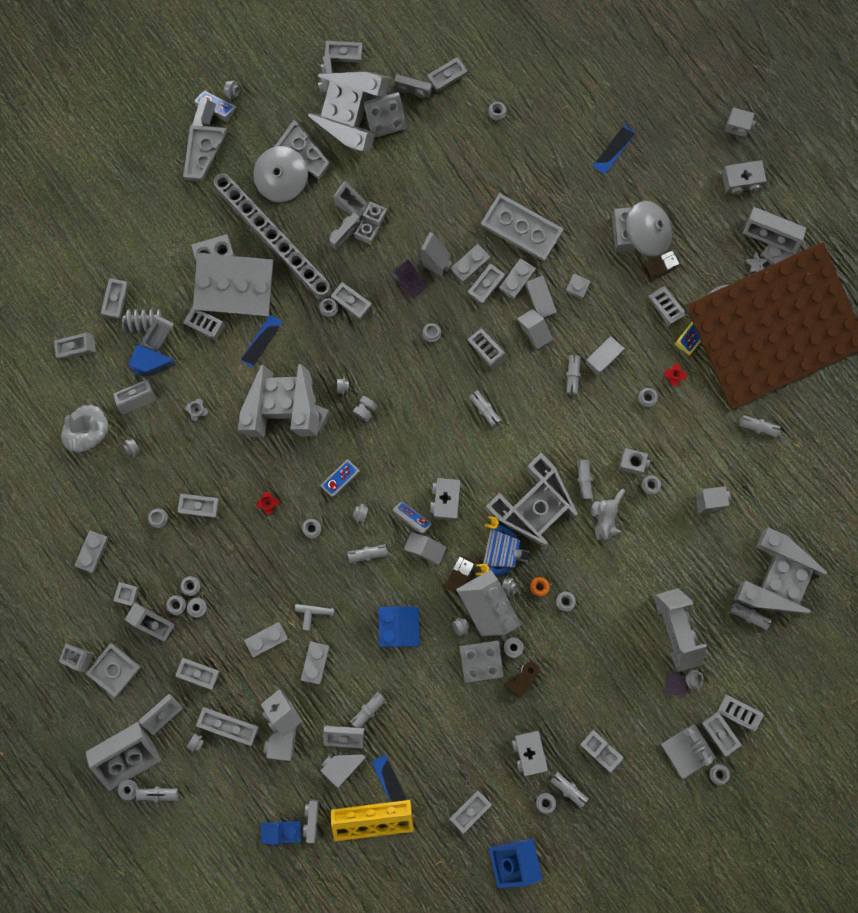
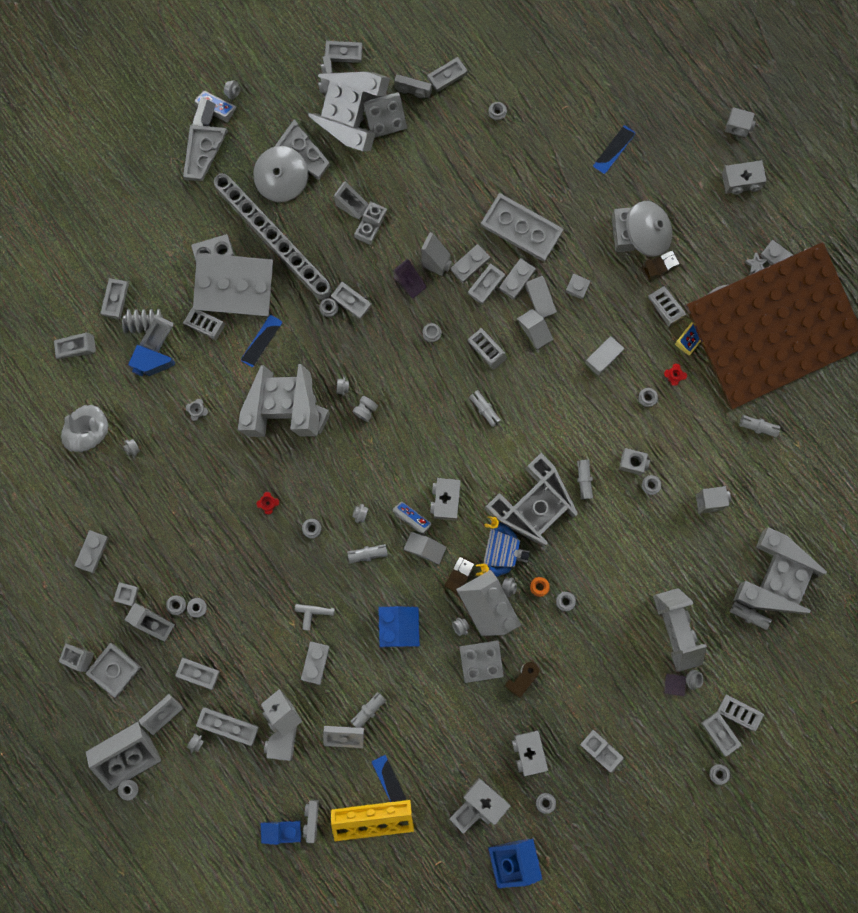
light grey slope [113,379,156,415] -> none
light grey pin [136,786,178,803] -> none
light grey plate [148,508,168,528] -> none
light grey plate [177,494,219,518] -> none
light grey plate [181,576,200,596] -> none
light grey plate [244,622,289,658] -> none
slope [320,459,361,499] -> none
light grey slope [321,754,366,788] -> none
light grey plate [329,213,360,250] -> none
light grey plate [504,638,523,658] -> none
light grey pin [550,772,589,808] -> none
light grey pin [566,355,581,395] -> none
light grey animal [590,489,625,540] -> none
light grey hinge [661,723,716,779] -> none
light grey brick [743,207,806,254] -> none
none -> light grey brick [463,778,510,825]

